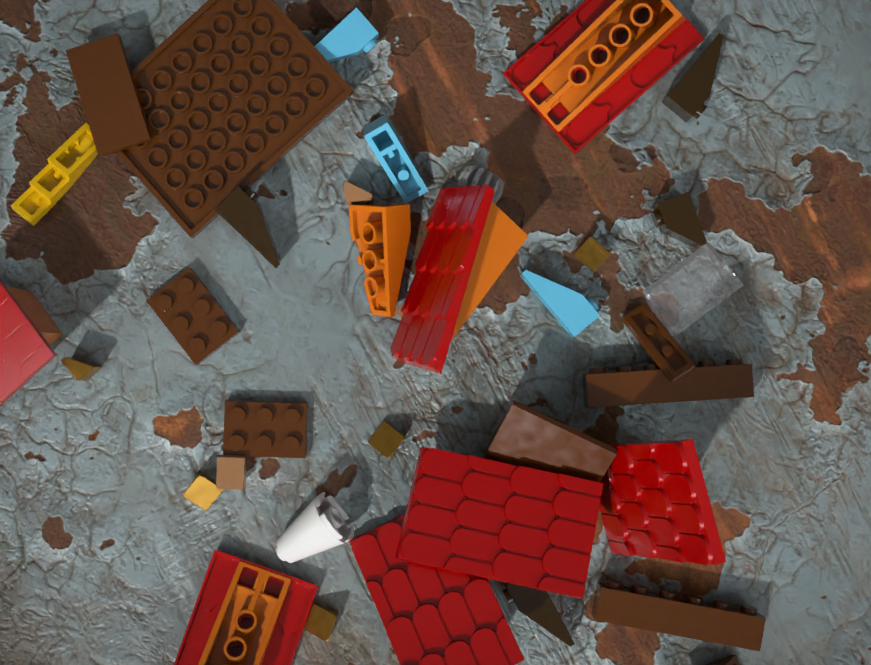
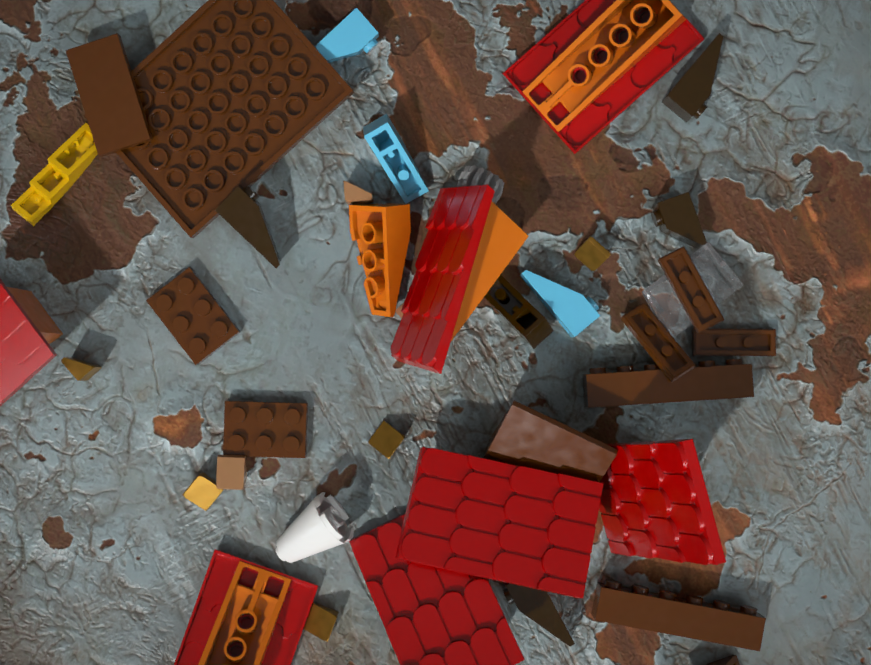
none -> dark brown slope [484,275,554,349]
none -> reddish brown tile [658,246,725,334]
none -> reddish brown tile [692,328,776,356]

